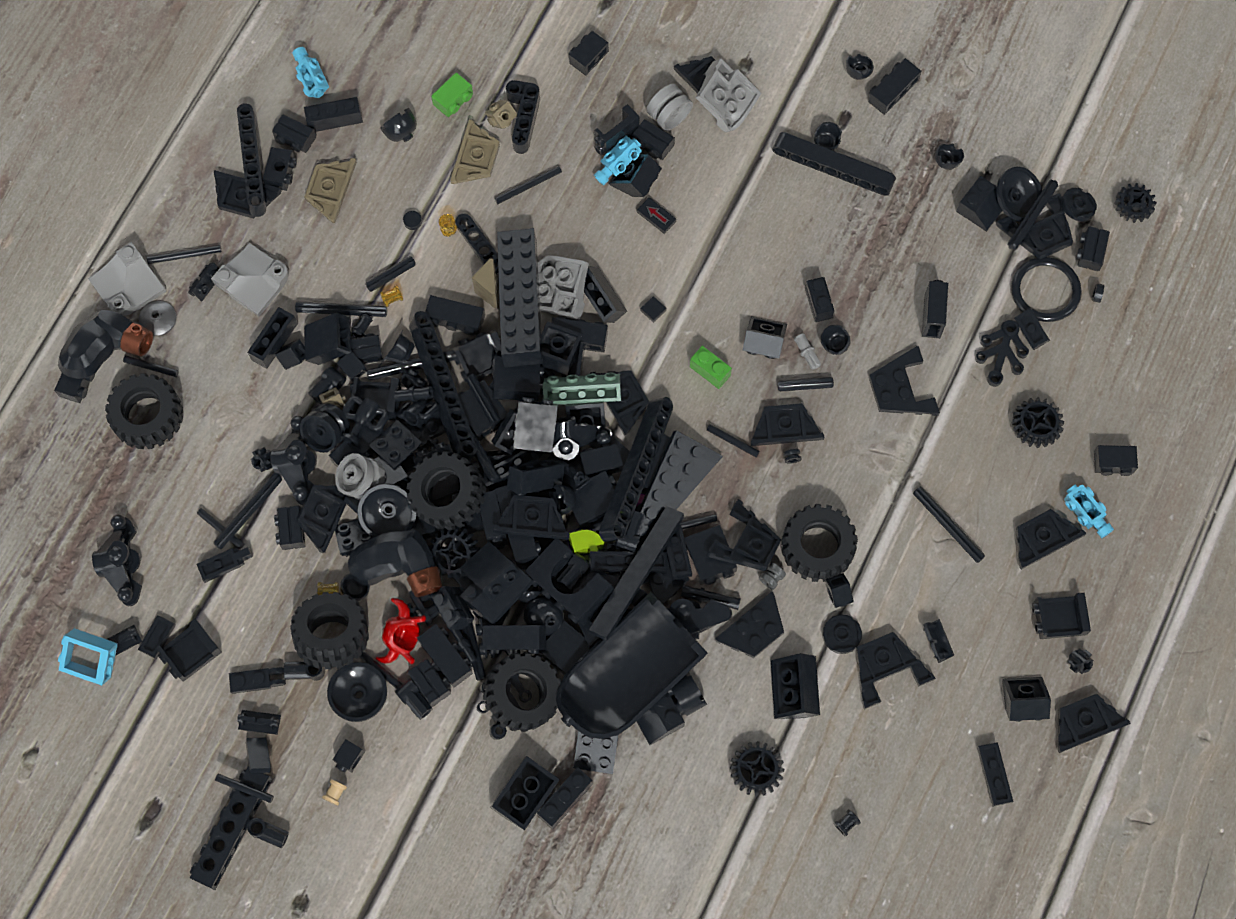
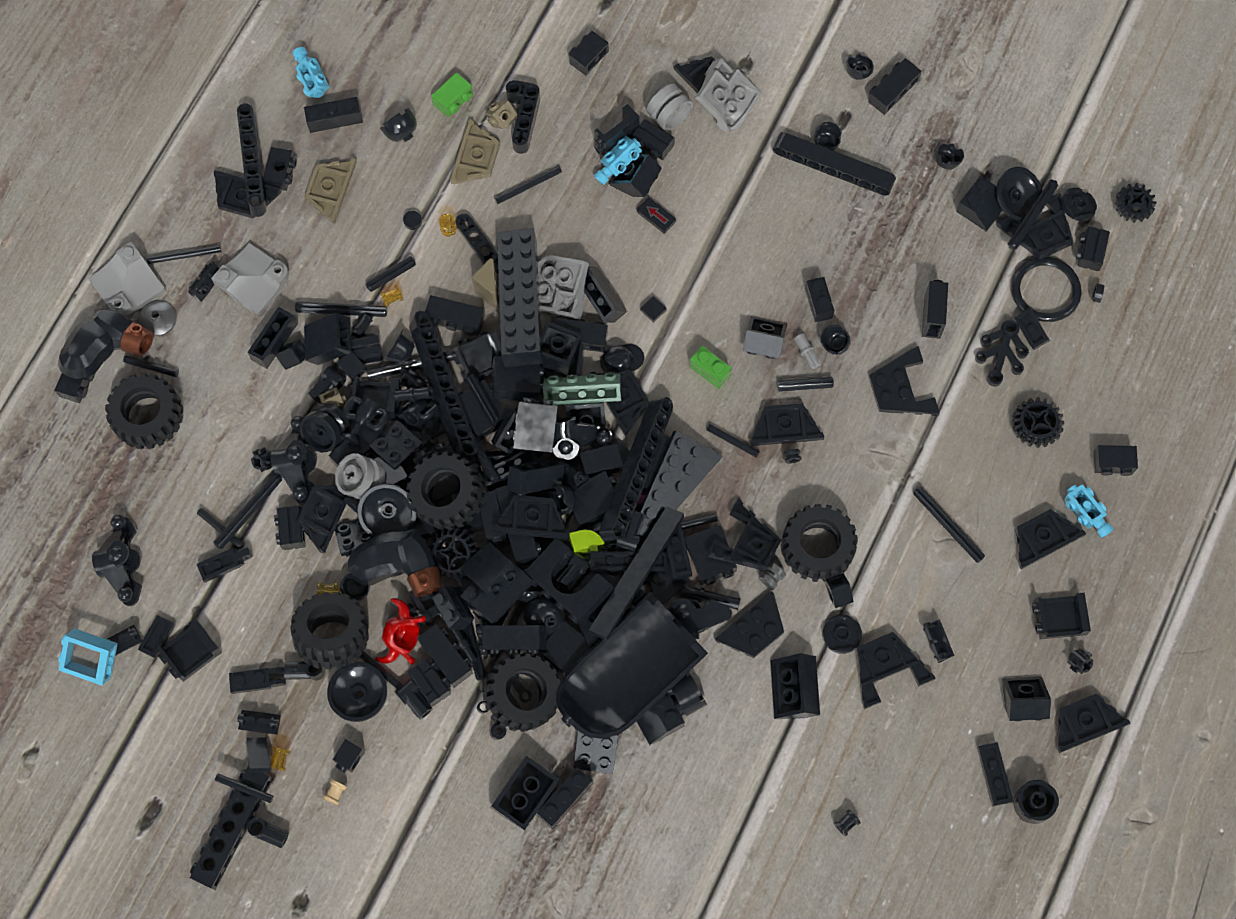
black brick [272,114,316,153] -> none
black gear [730,741,785,797] -> none
none -> clear yellow bush [270,747,290,771]
none -> black piece [600,344,645,373]
none -> black brick [1013,779,1059,824]

